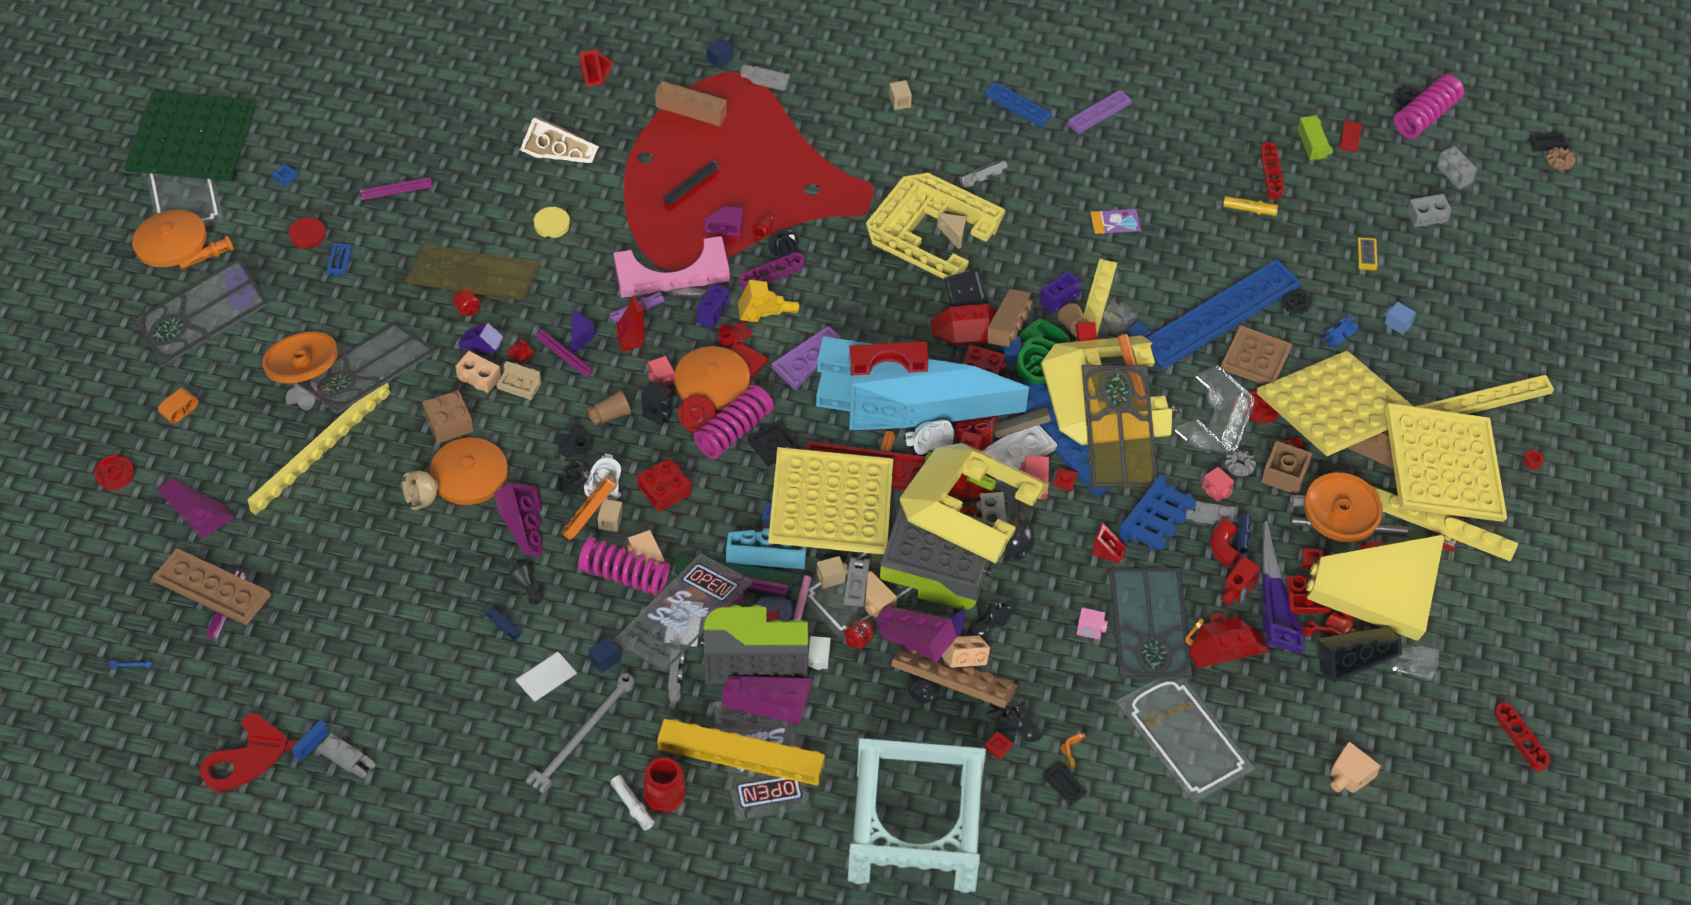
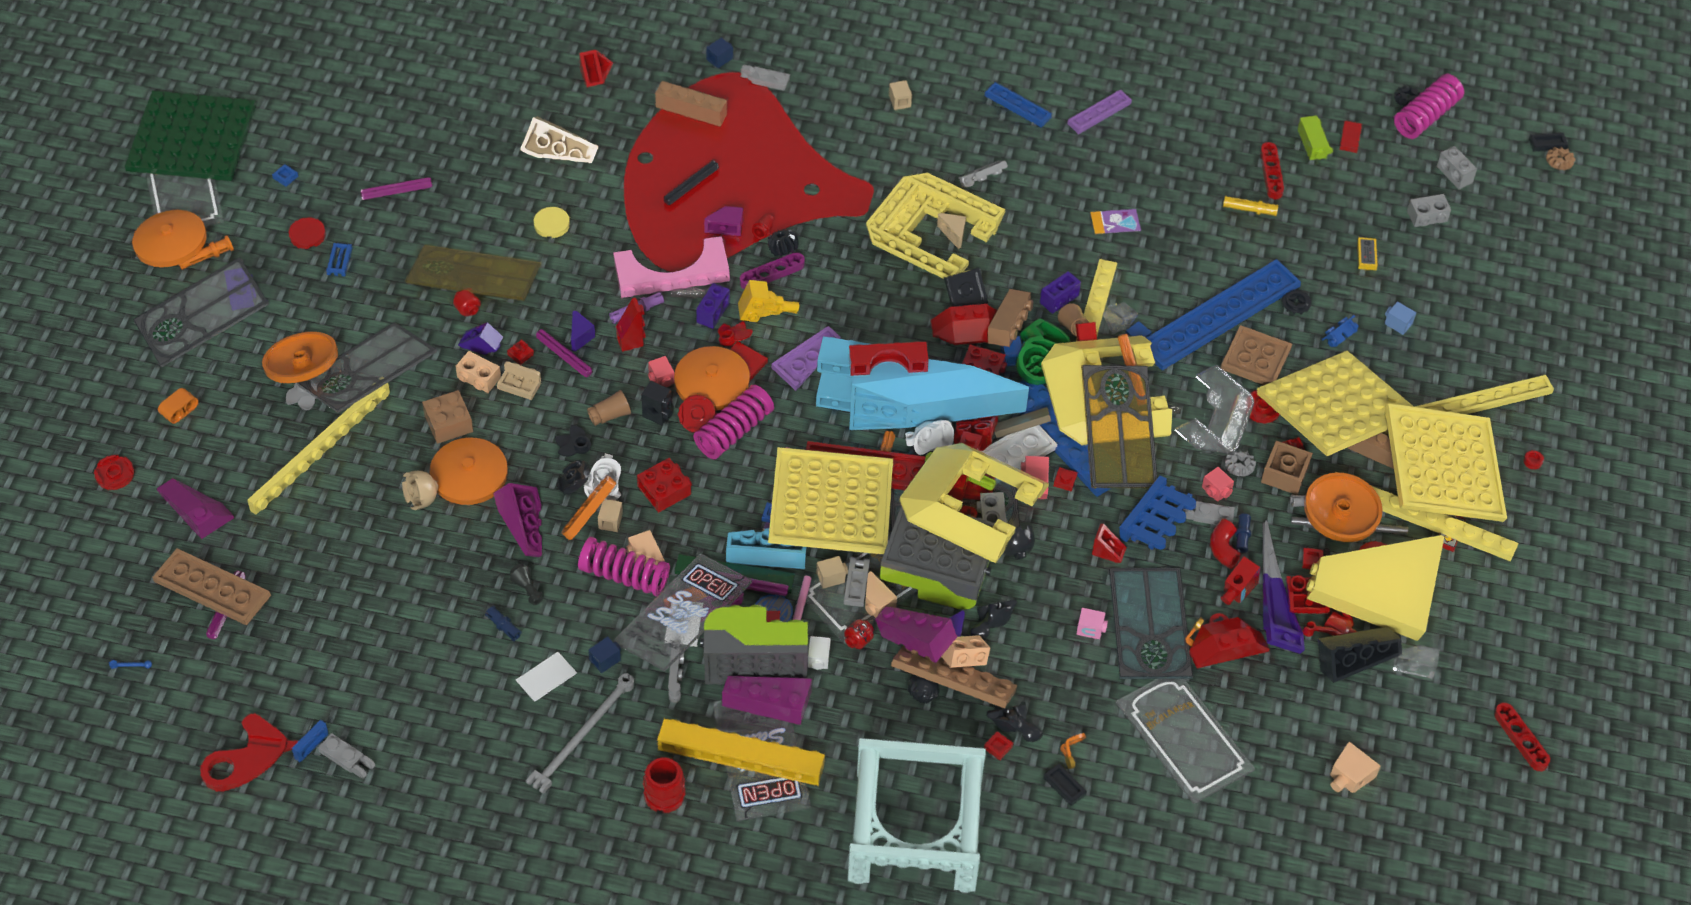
white pin [610,775,654,830] -> none
black tile [747,421,800,467] -> none

